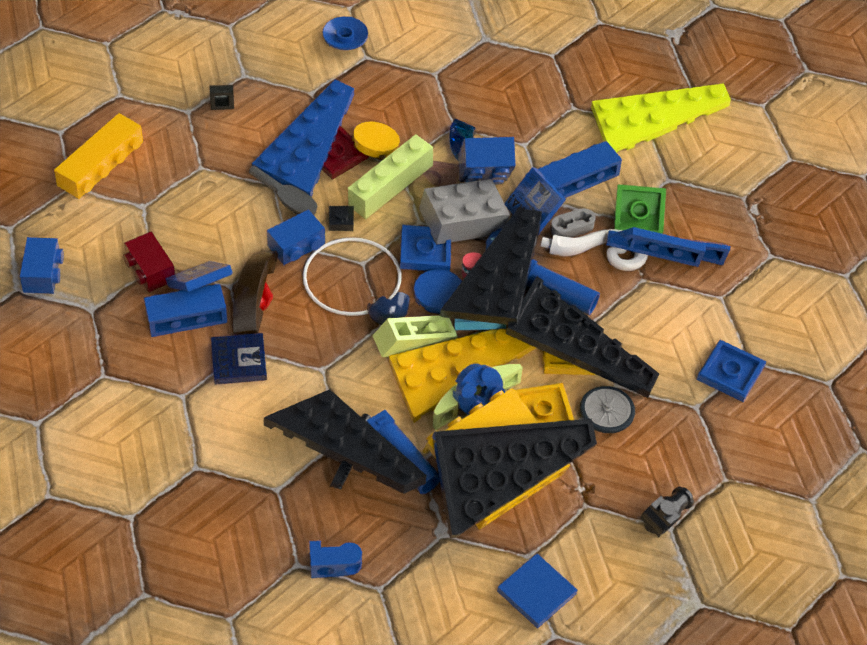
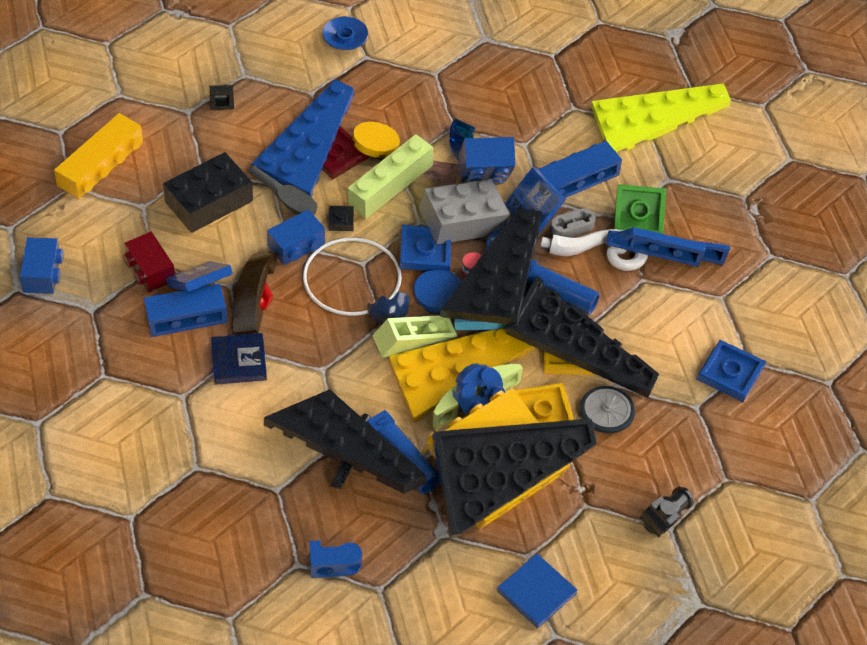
none -> black brick [163,152,253,233]

